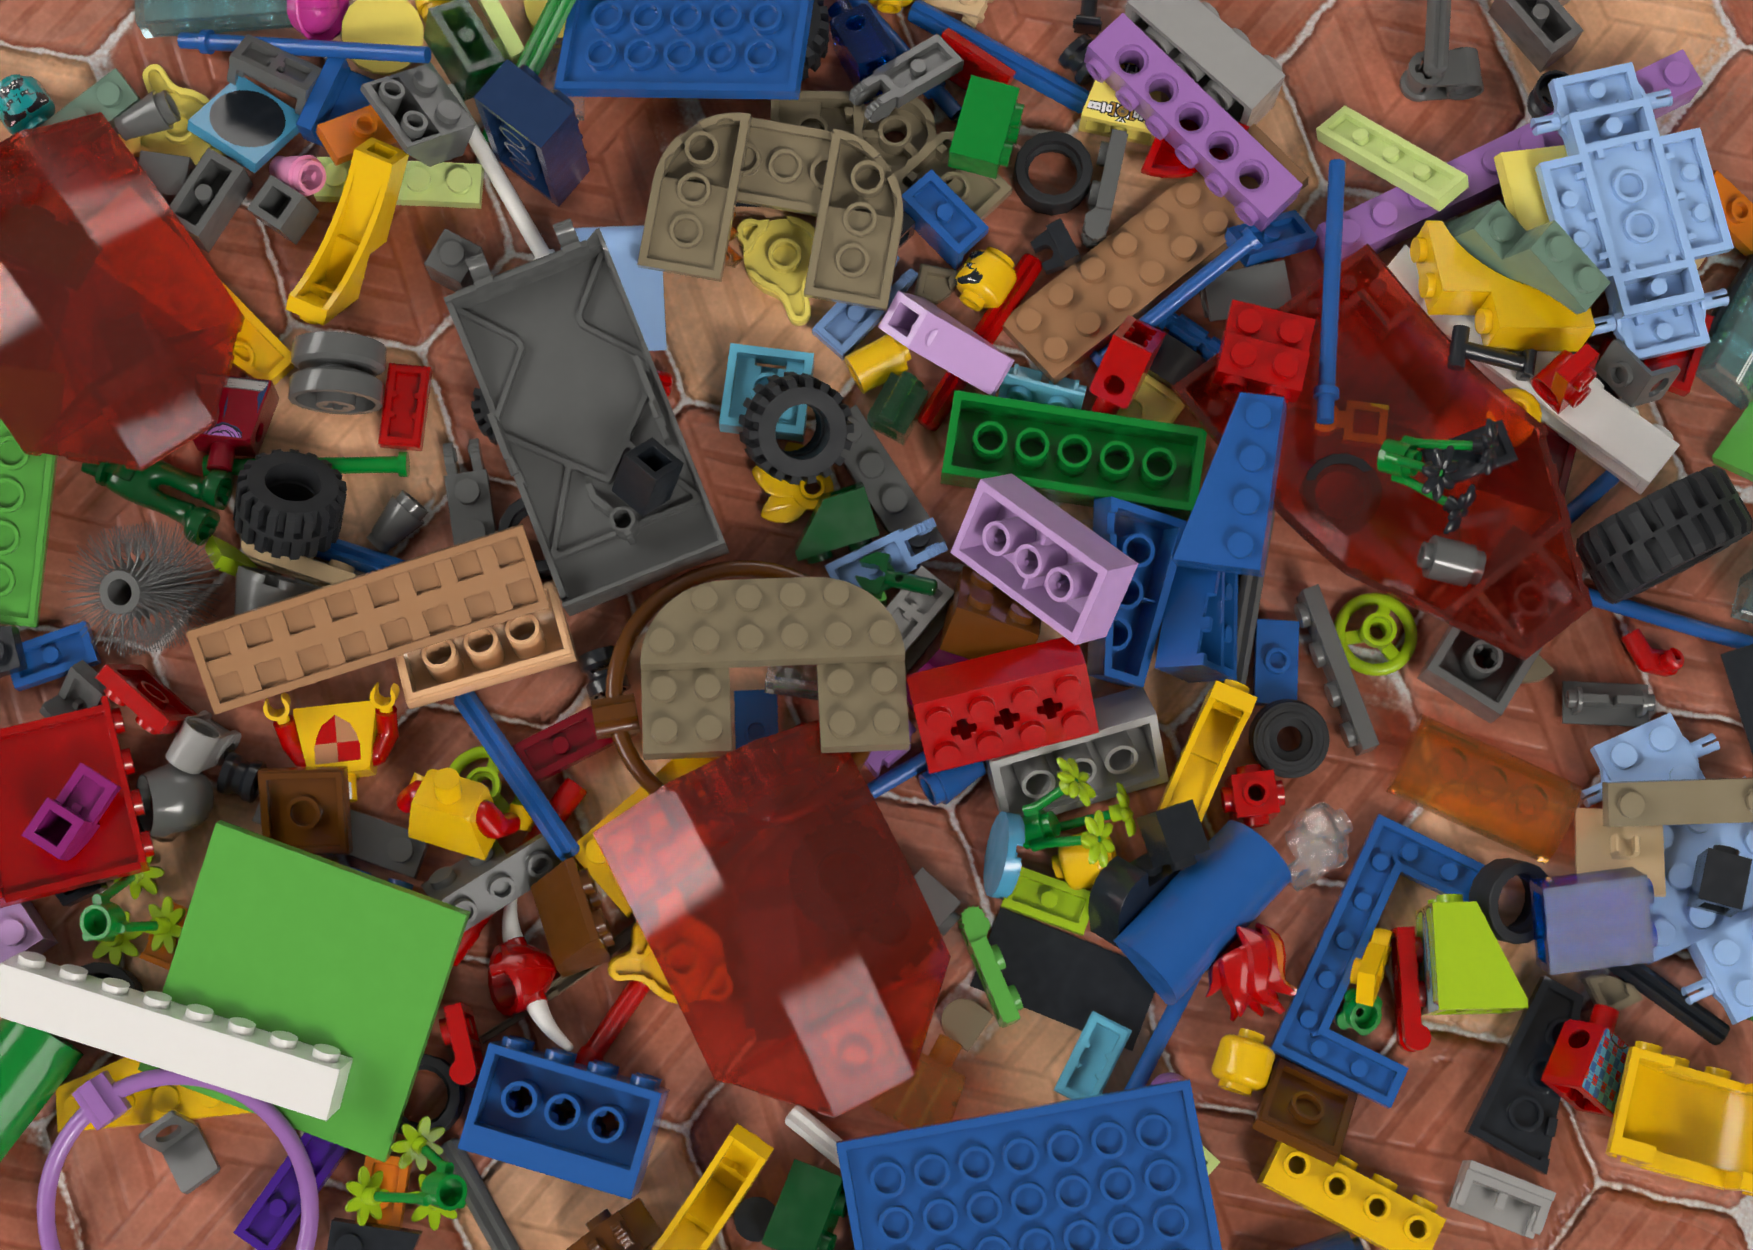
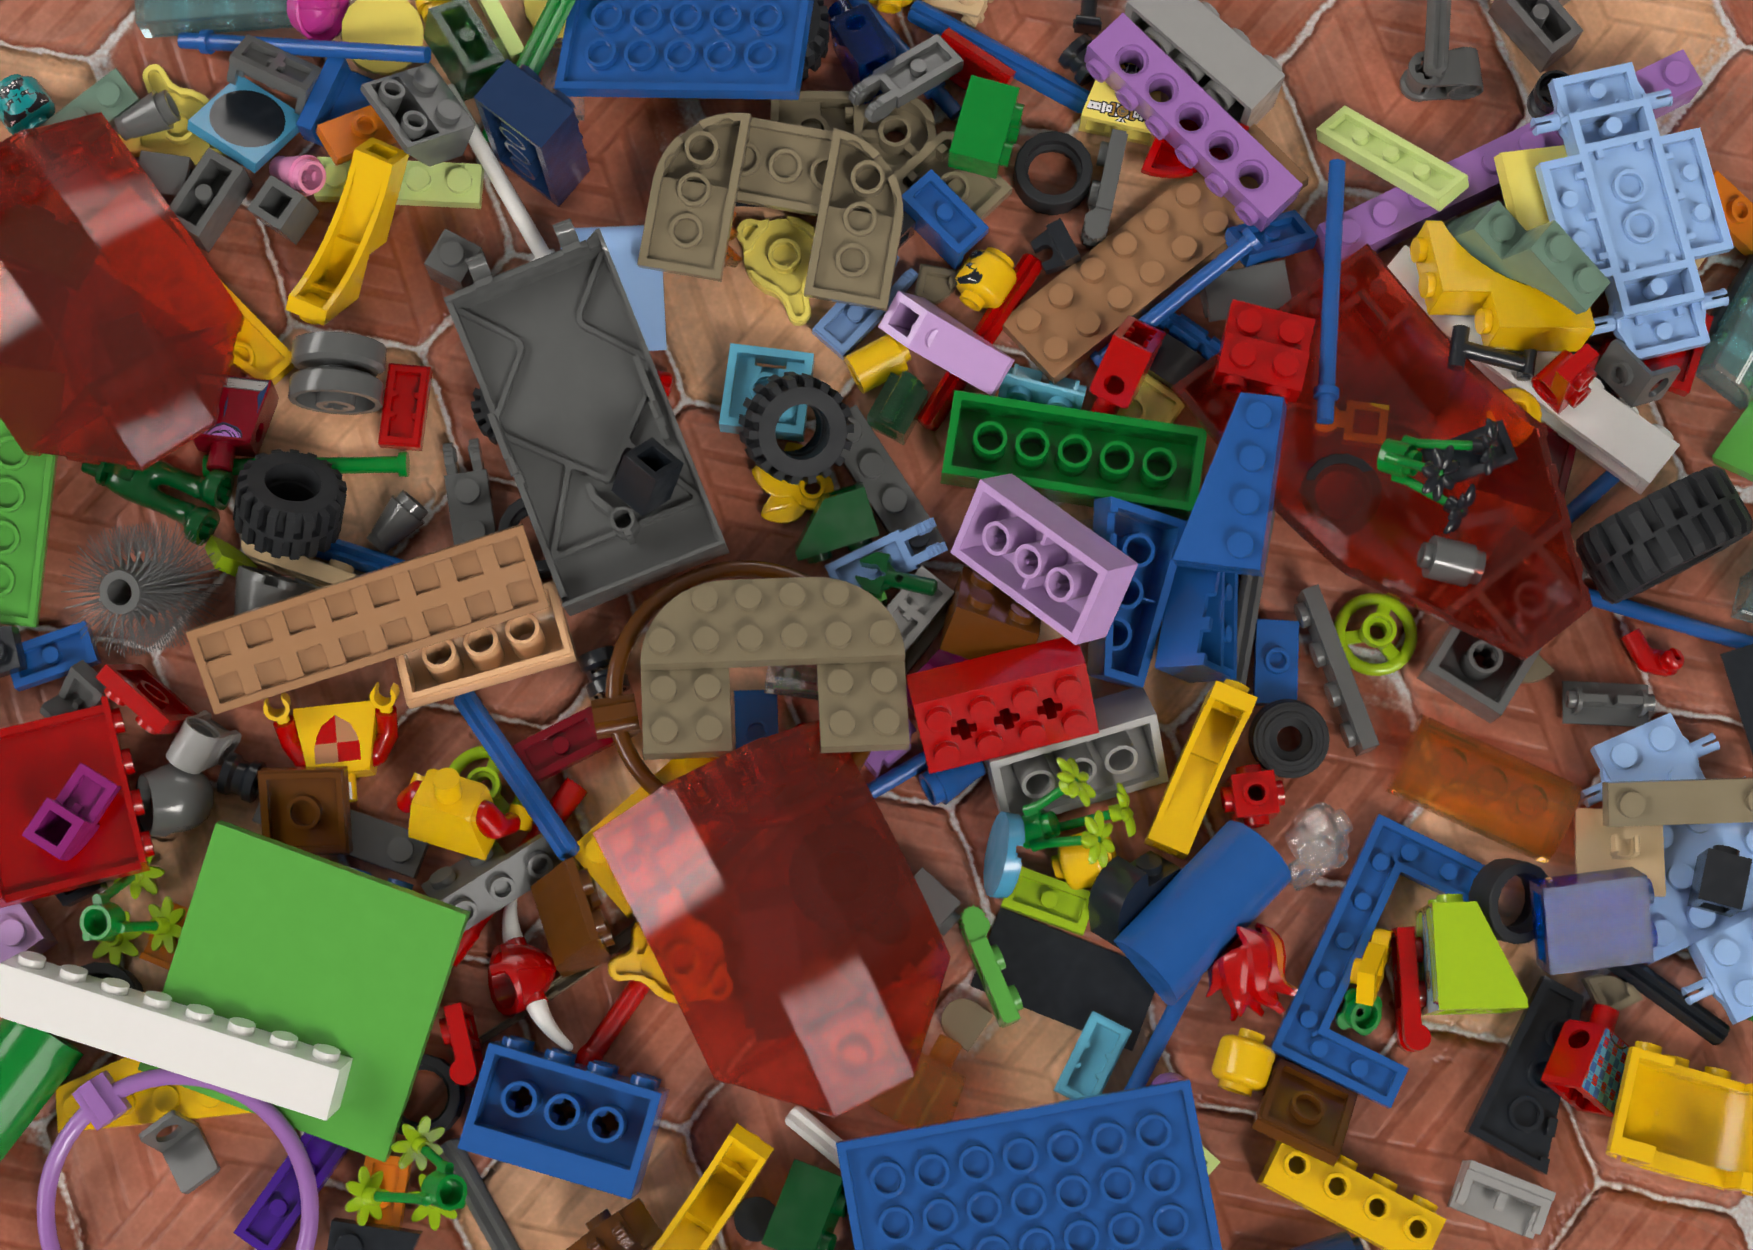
black brick [1136,799,1210,872] -> none

